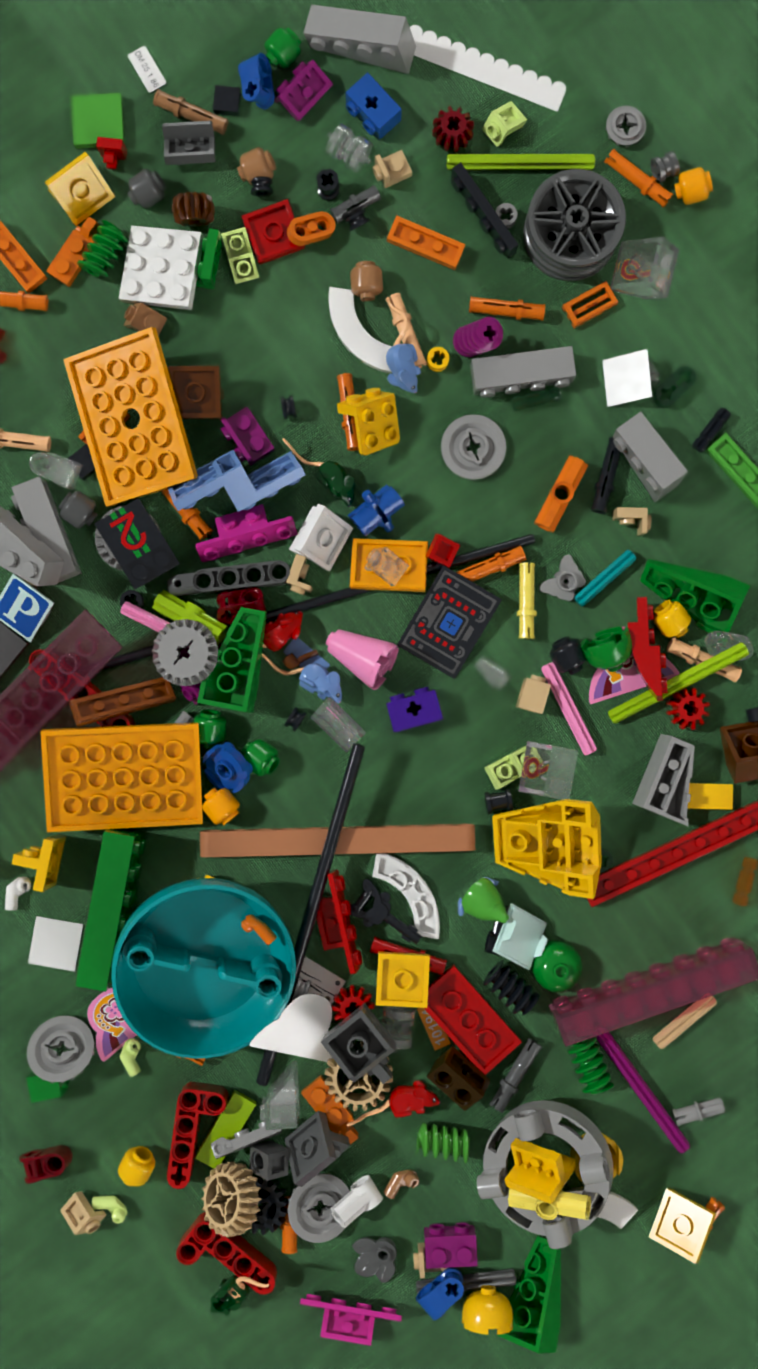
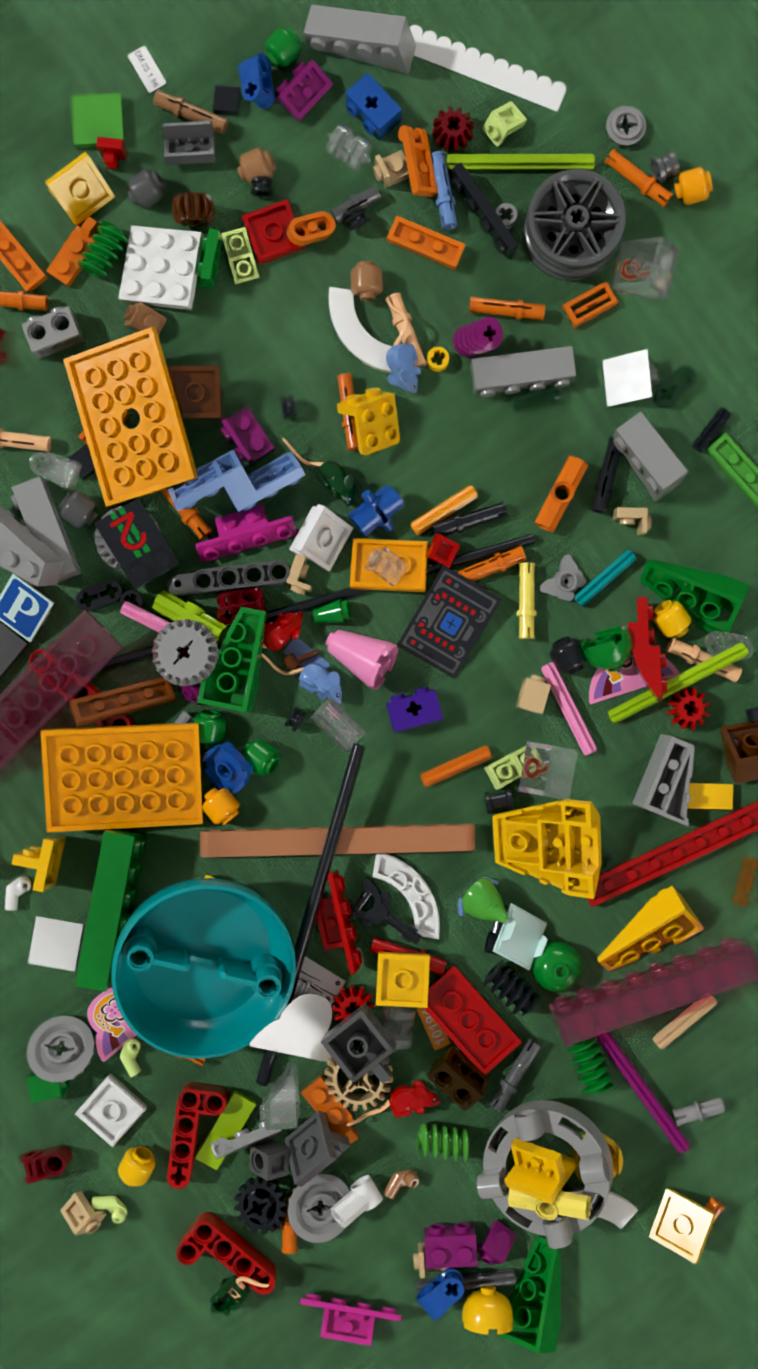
tan gear [200,1162,262,1237] -> none
orange arm [241,914,277,945] -> none
black bush [316,169,340,201] -> none
dark grey plate [352,1237,397,1283] -> none
light grey gear [441,414,506,480] -> none
clear cone [474,655,512,691] -> none
none -> light grey brick [21,306,85,359]
none -> white tile [75,1073,148,1147]
none -> black beam [76,580,124,612]
none -> green cone [313,599,352,624]
none -> orange plate [398,125,438,198]
none -> light orange axle [410,485,478,535]
none -> orange axle [420,745,492,787]
none -> medium blue pin [431,151,458,230]
none -> black pin [432,501,508,536]
none -> magenta bracket [477,1220,517,1265]
none -> yellow wedge [597,886,704,972]

